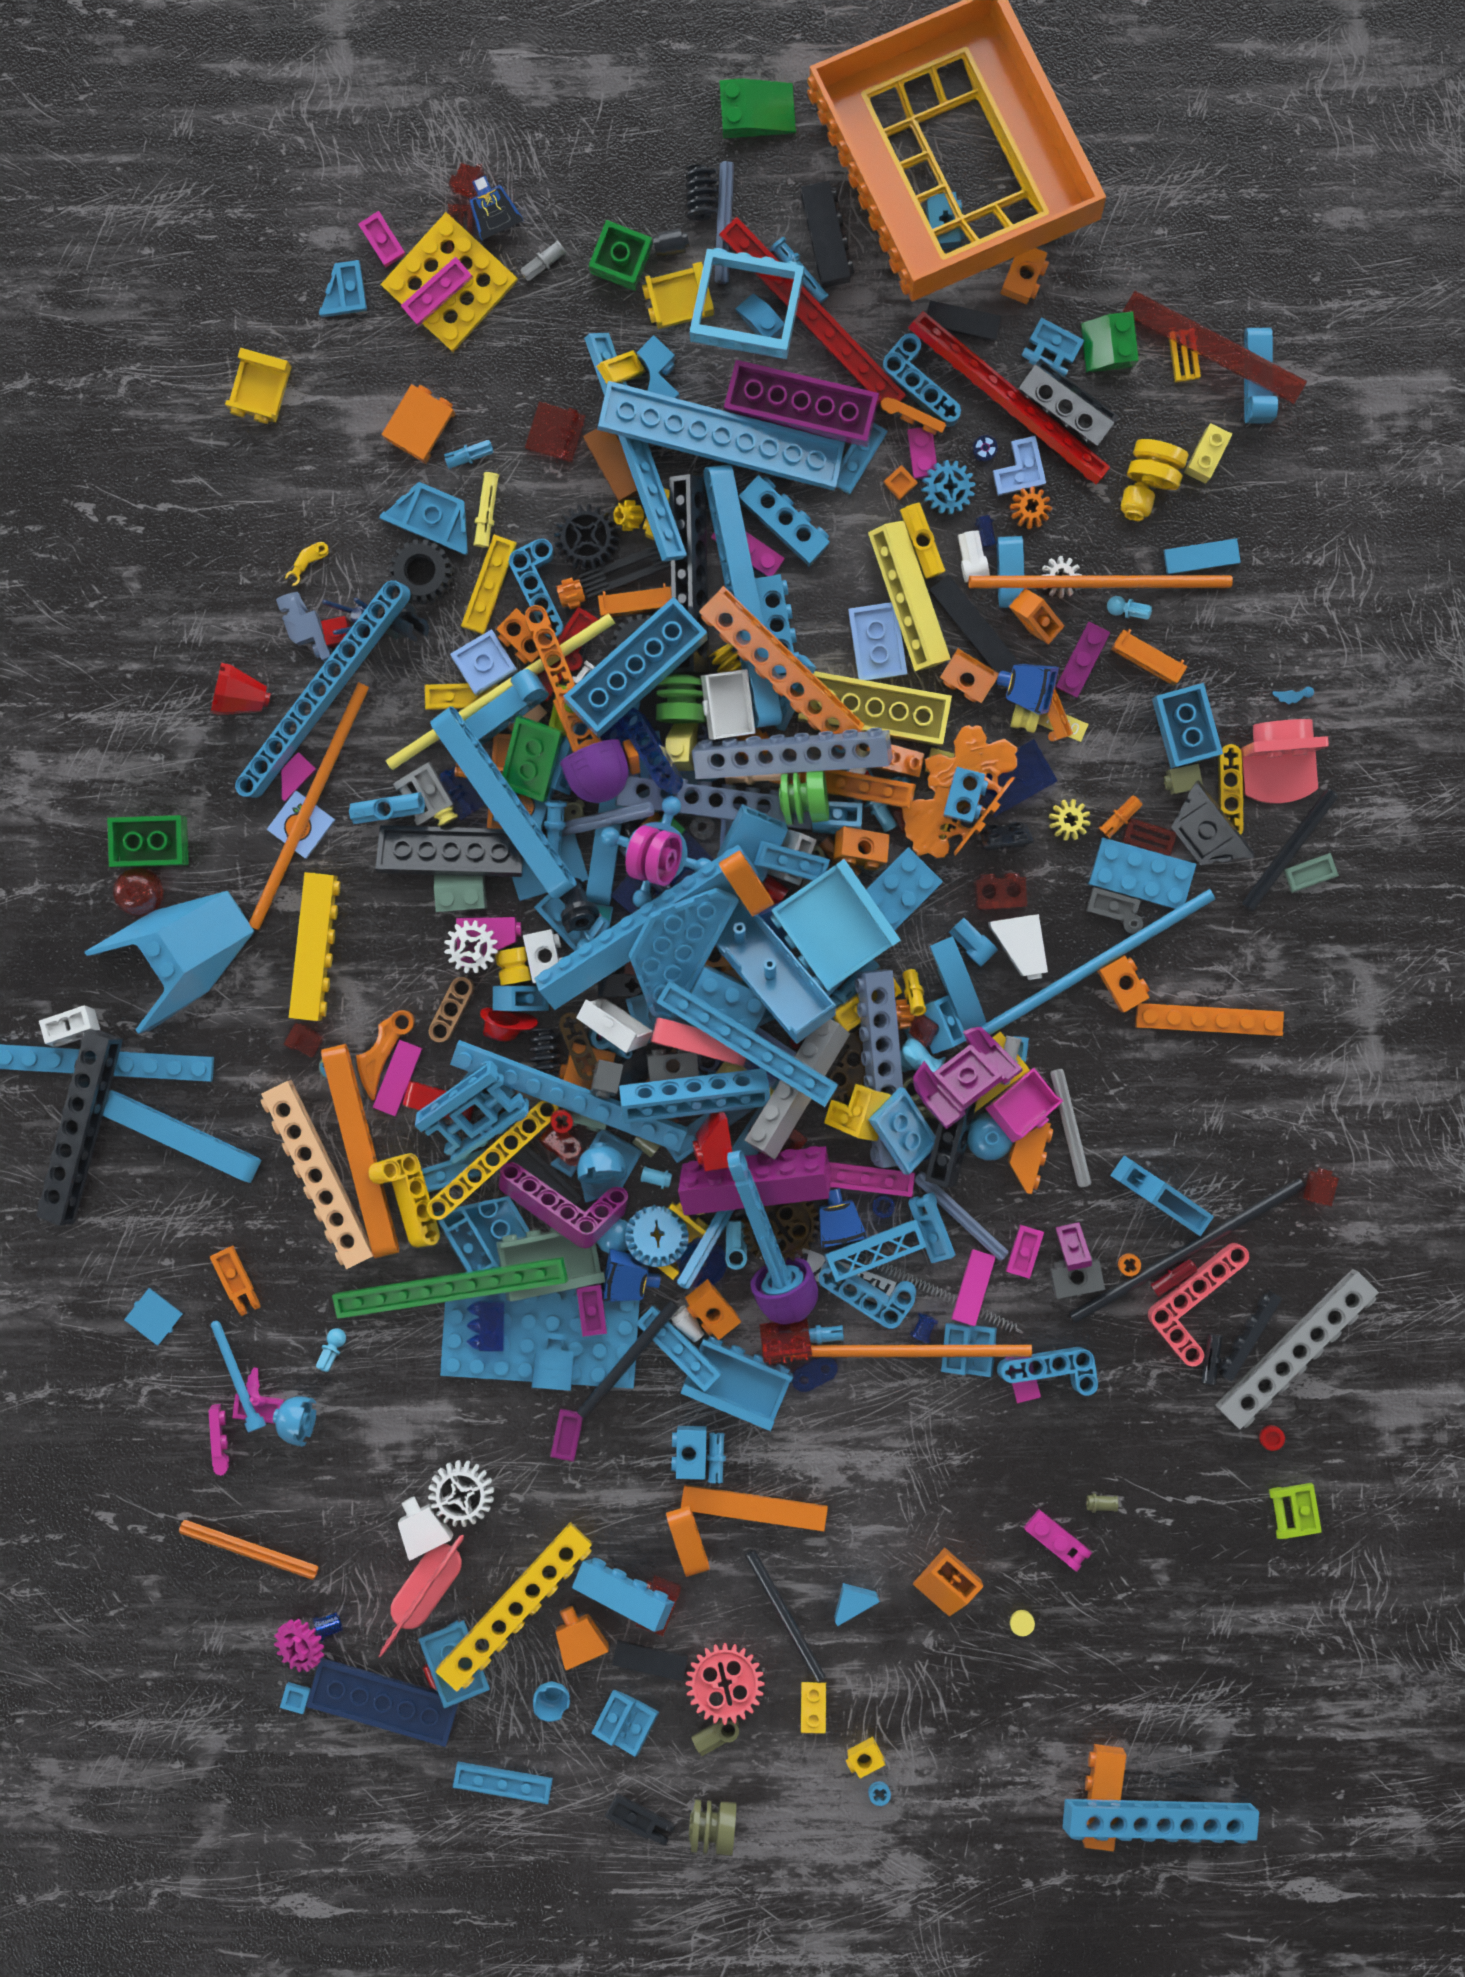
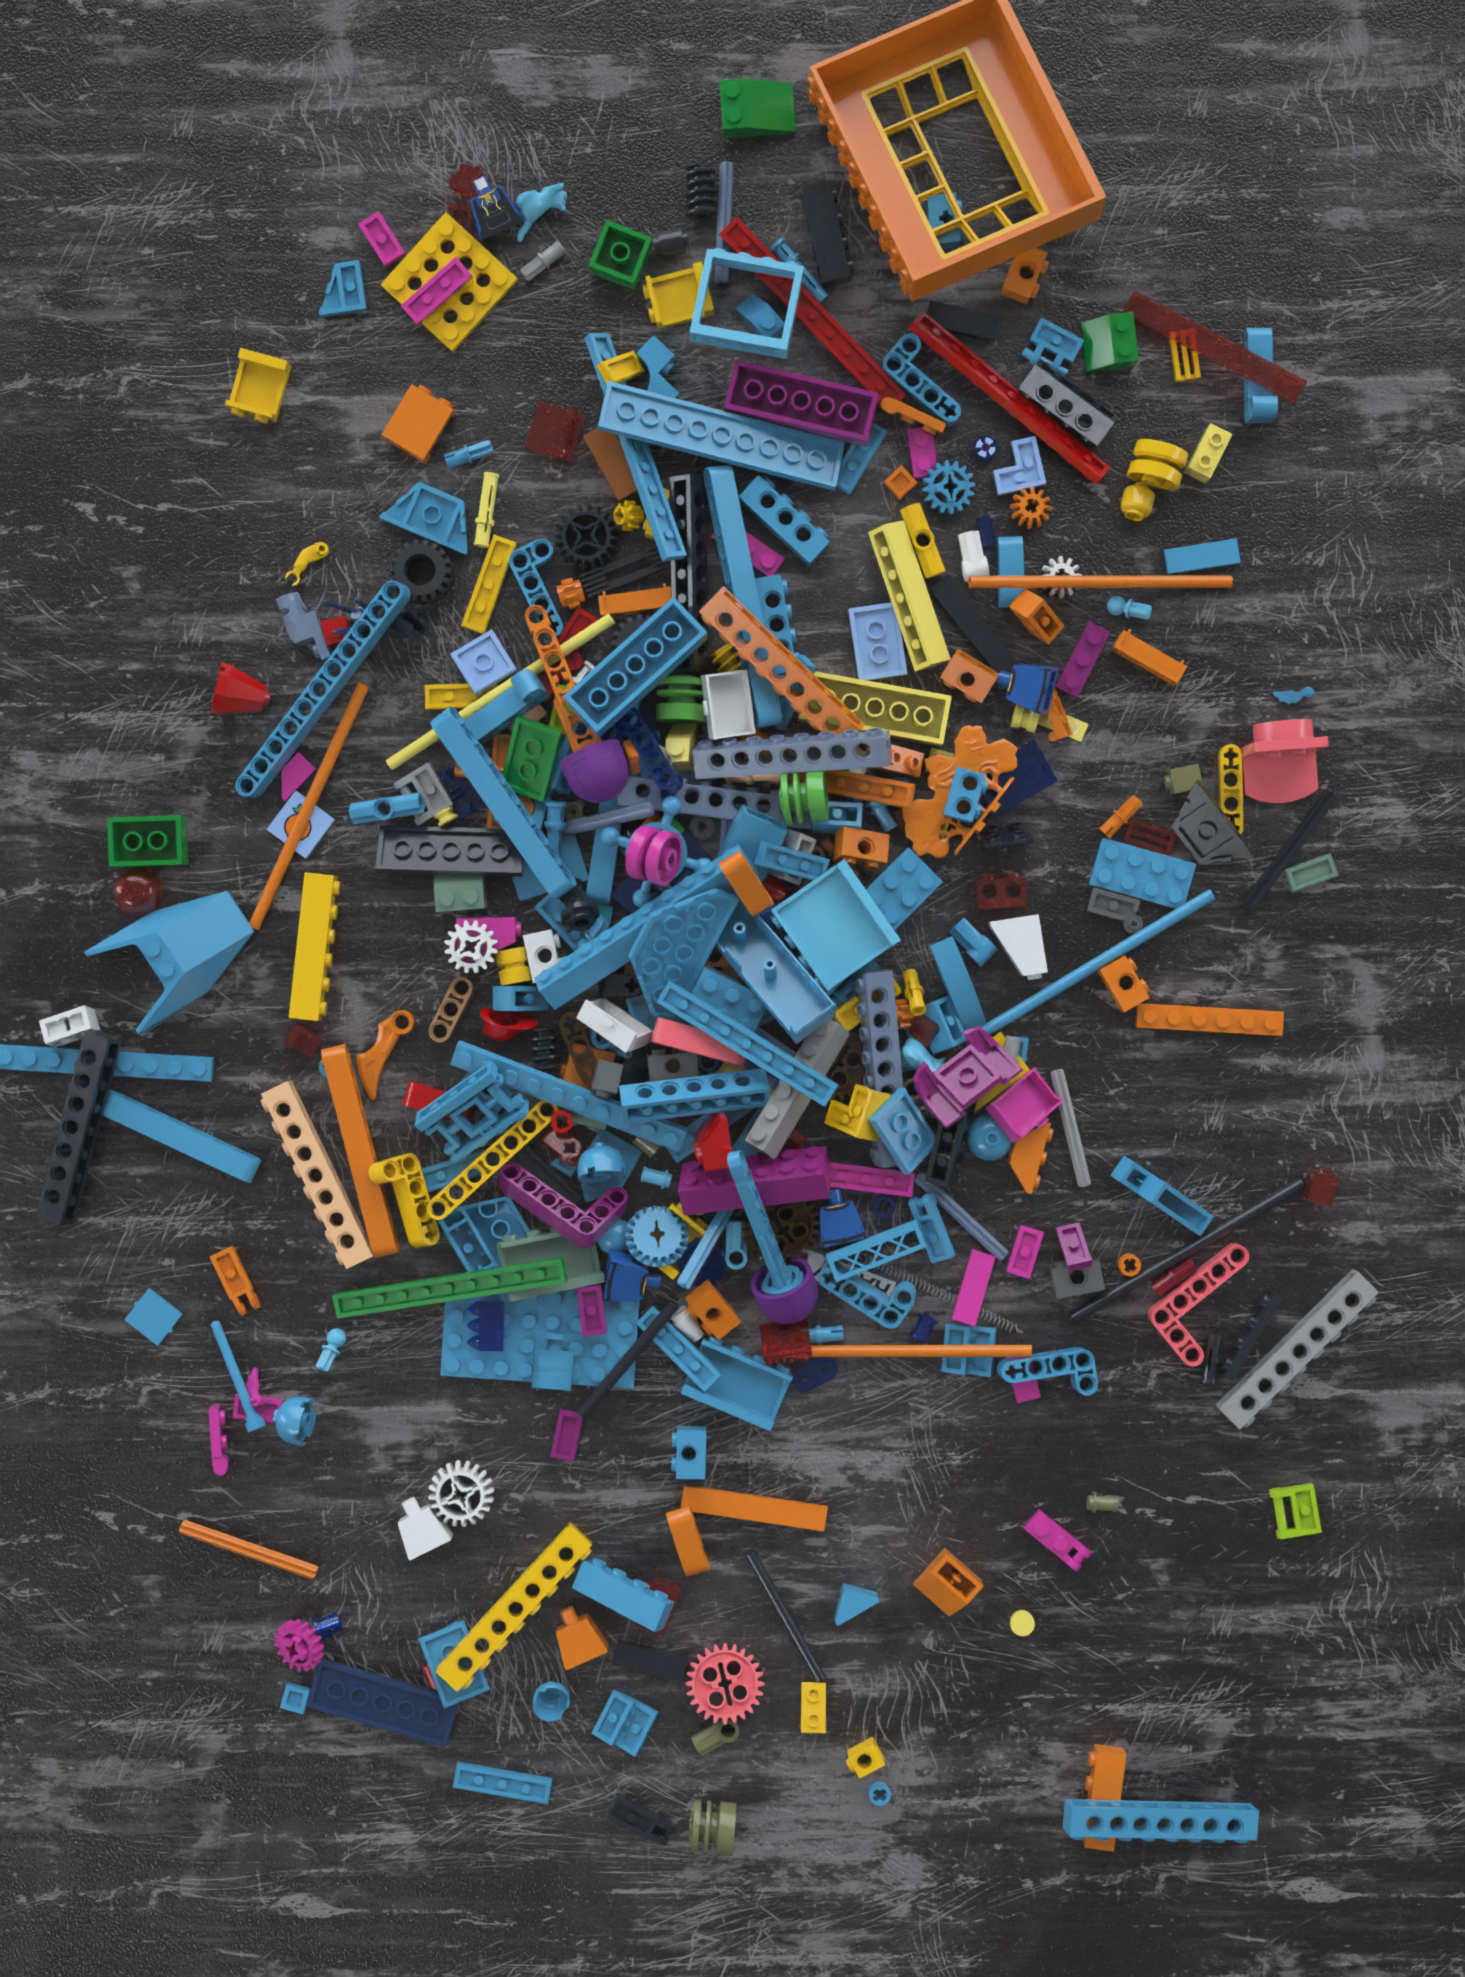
dark pink tile [373,1040,423,1116] -> none
coral plant [379,1535,464,1658] -> none
orange brick [497,608,551,664] -> none
dark azure pin [707,1432,726,1483] -> none
light yellow gear [1049,799,1090,841] -> none
dark azure brick [1152,683,1223,769] -> none
red tile [1259,1425,1285,1451] -> none
none -> medium azure animal [516,183,567,242]

